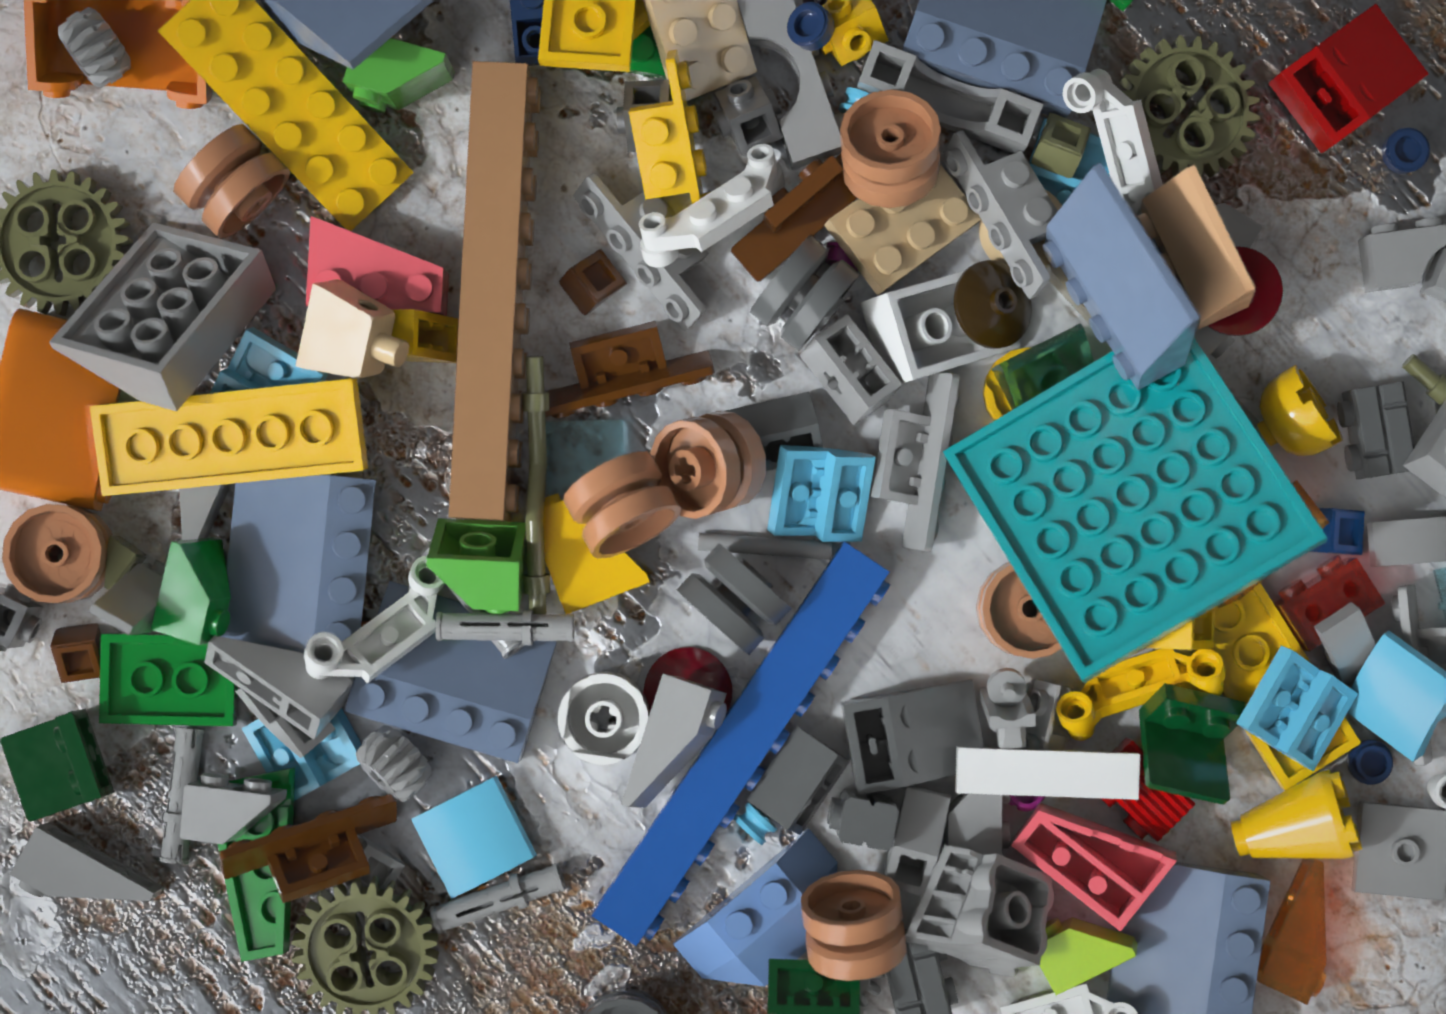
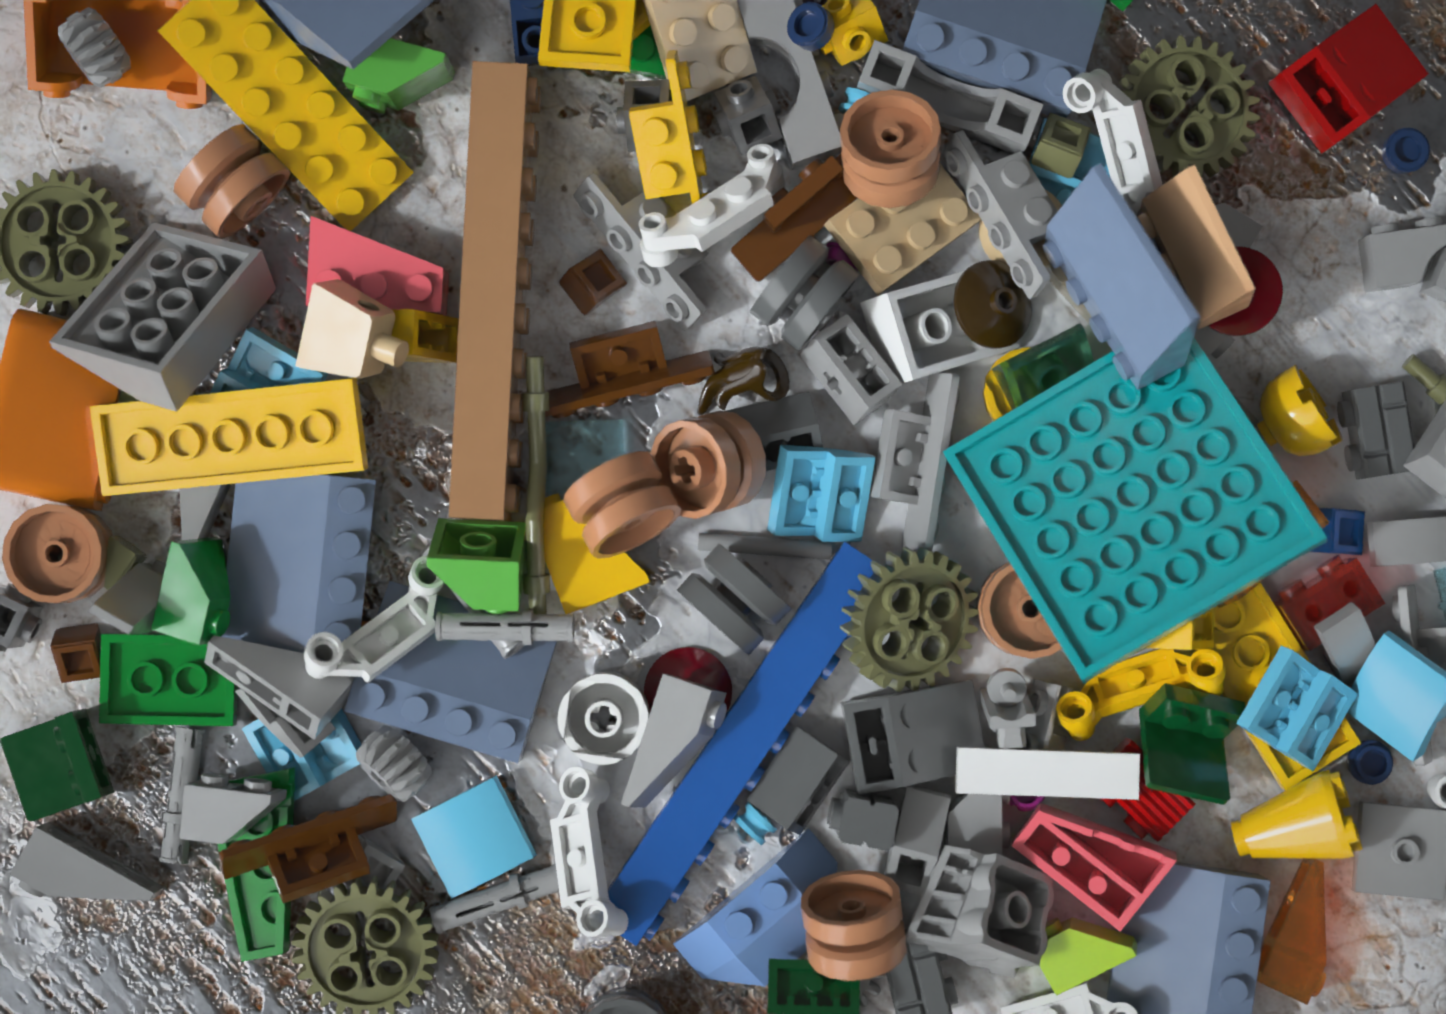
none -> white plate [550,767,628,938]
none -> dark brown piece [697,346,790,415]
none -> olive gear [840,547,979,692]

